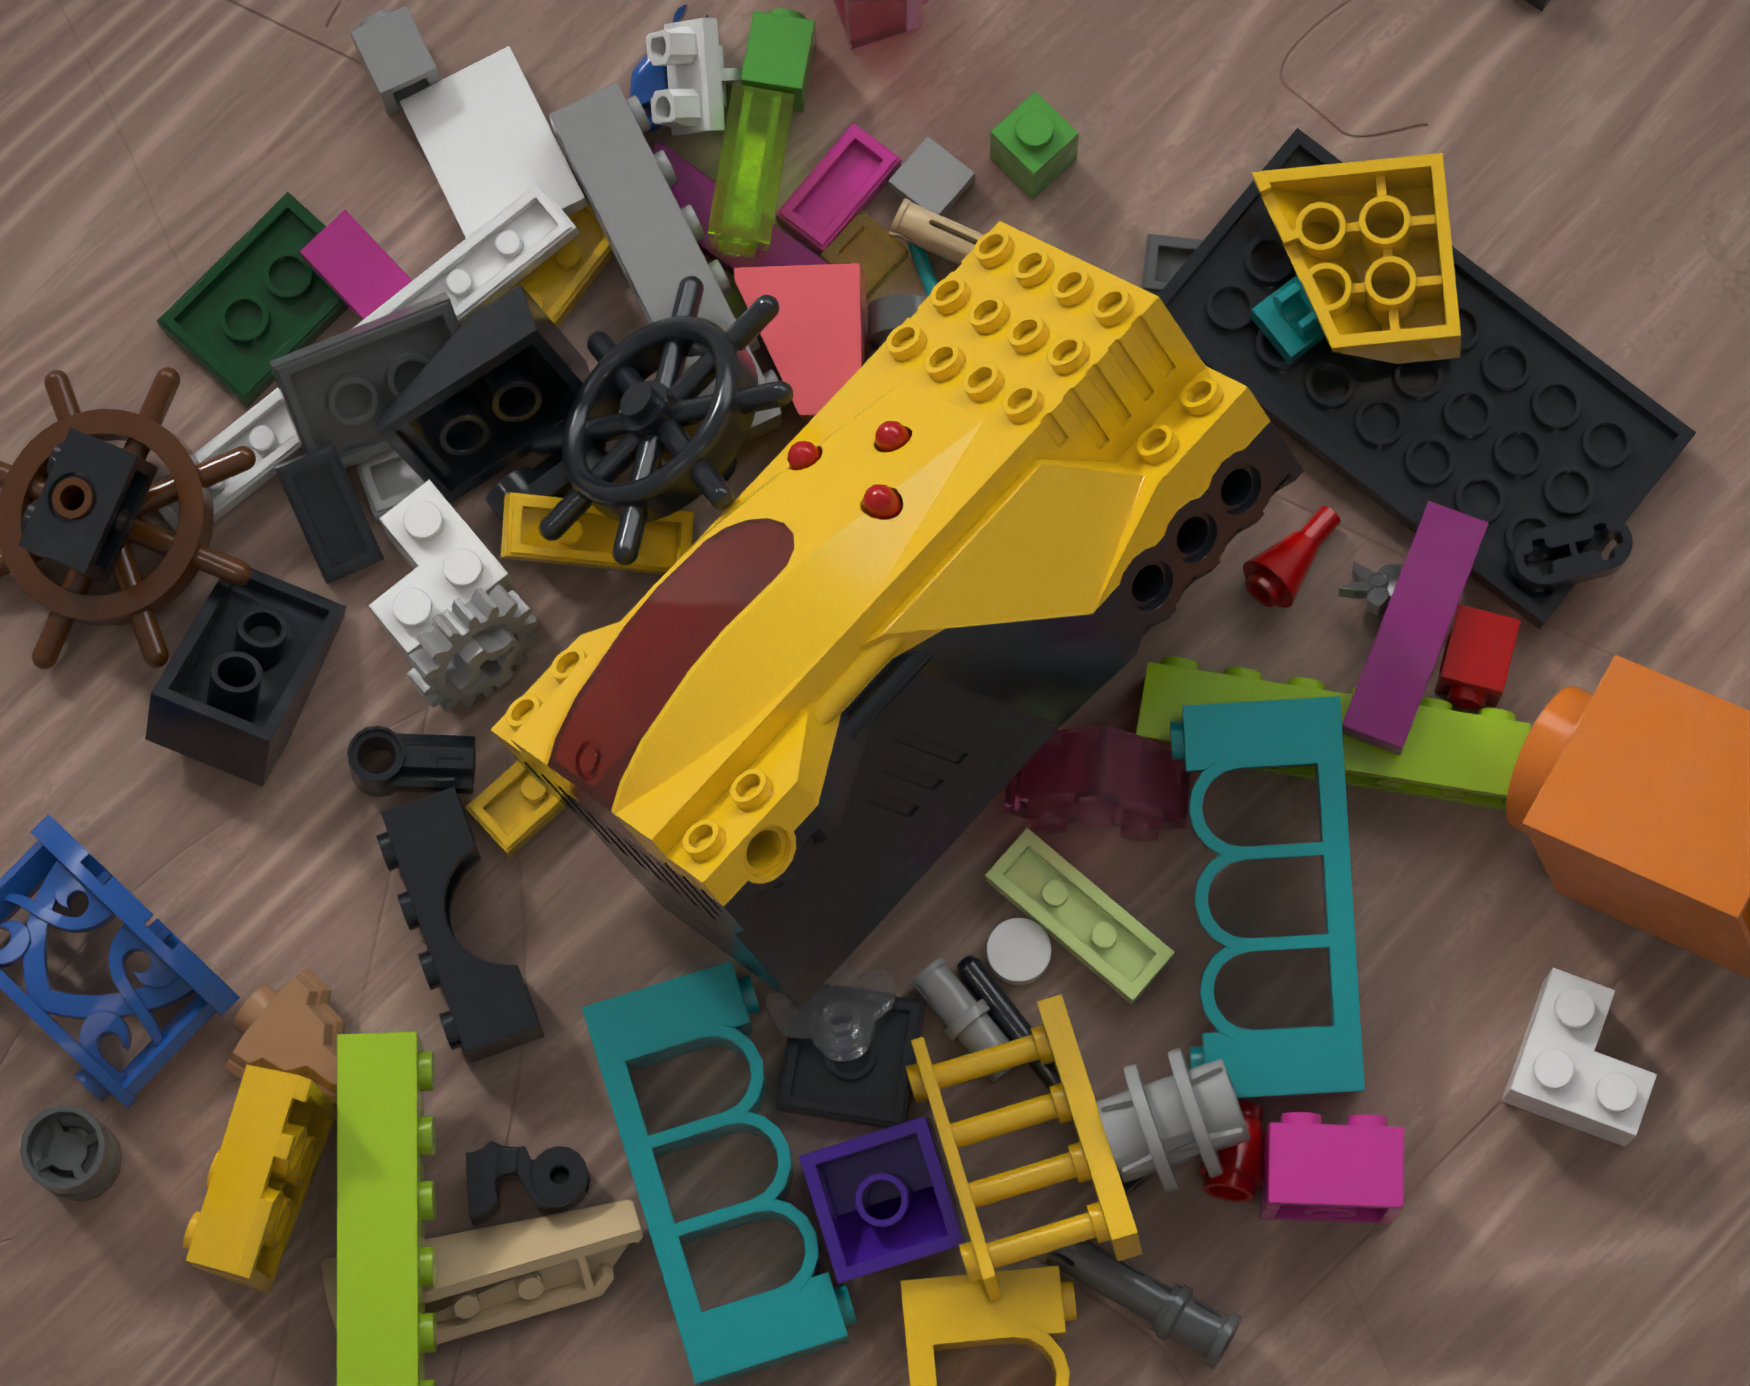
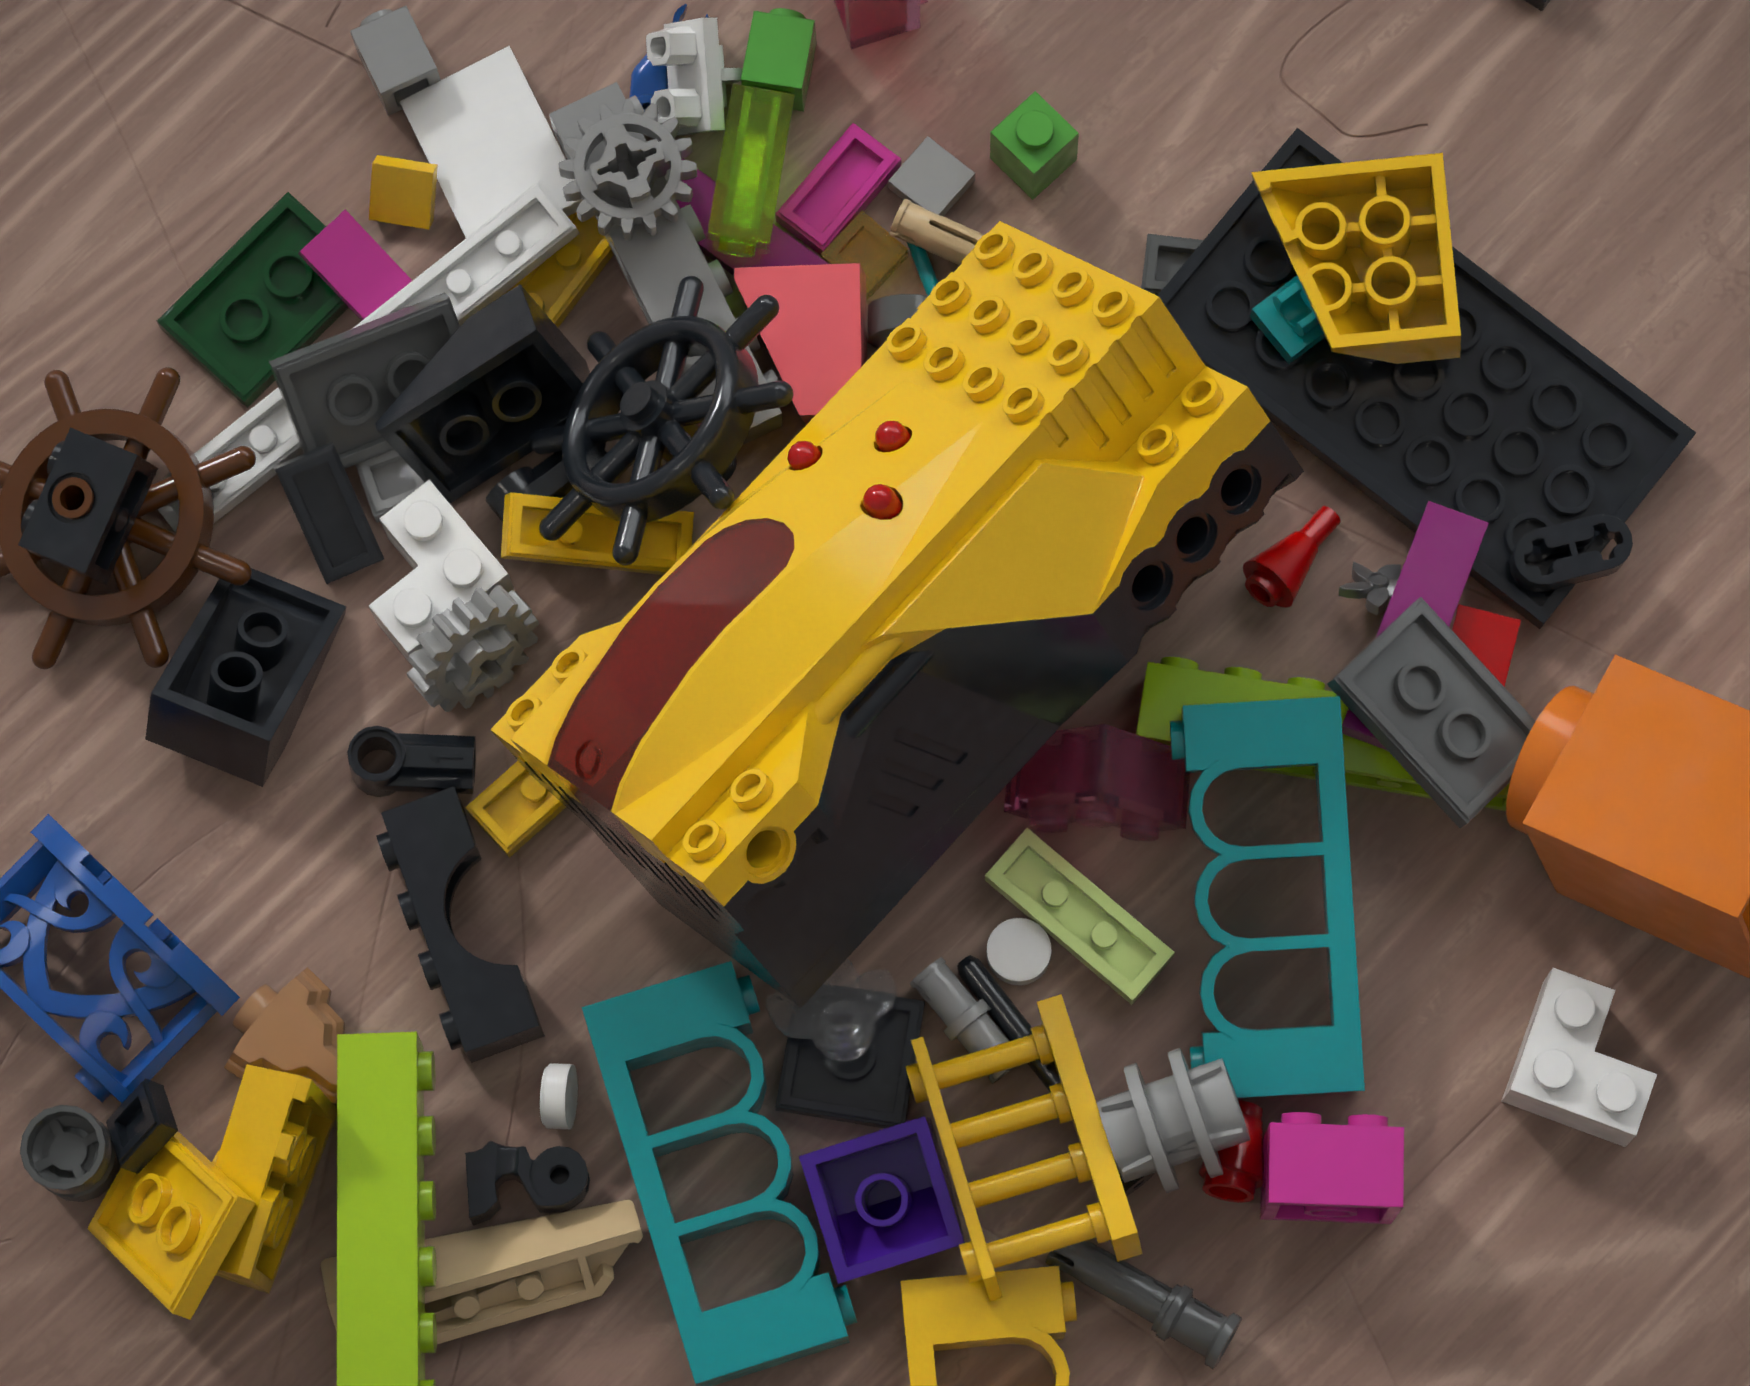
none -> yellow tile [88,1131,256,1320]
none -> black tile [106,1078,178,1174]
none -> yellow tile [369,155,438,230]
none -> white tile [540,1063,578,1130]
none -> light grey gear [559,99,697,240]
none -> dark grey tile [1327,597,1535,828]

